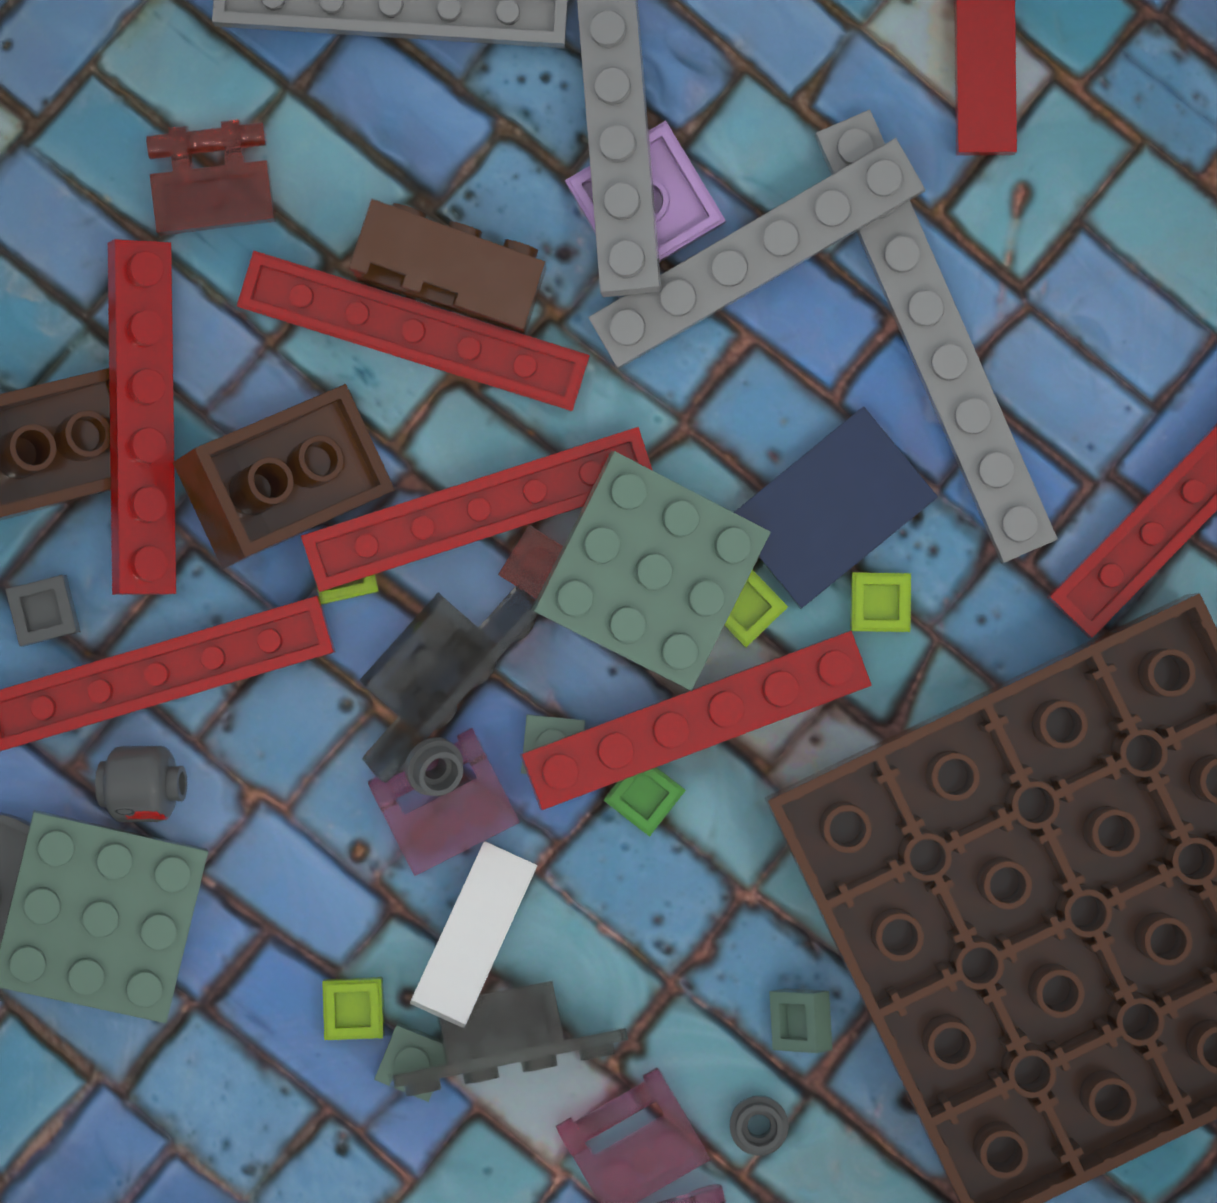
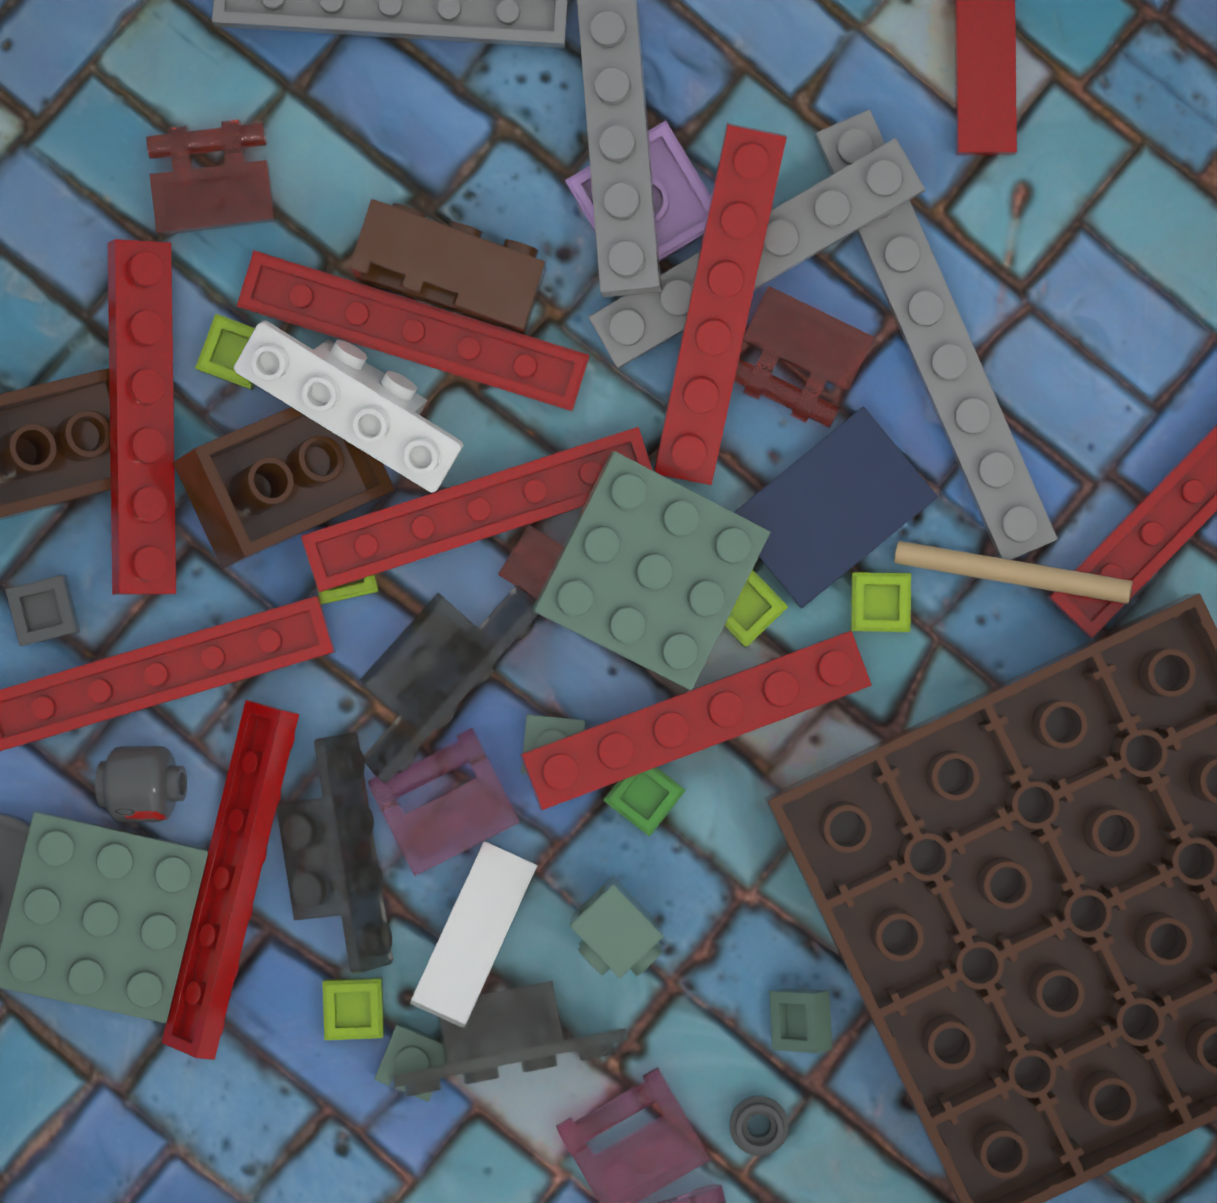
dark grey plate [405,737,463,796] -> none
none -> red plate [161,700,299,1060]
none -> lime tile [195,314,255,390]
none -> white bracket [234,321,463,493]
none -> clear smoke bracket [276,732,393,973]
none -> sand green brick [570,876,664,978]
none -> red plate [654,123,787,485]
none -> clear red plate [734,286,874,428]
none -> tan bar [895,541,1133,604]

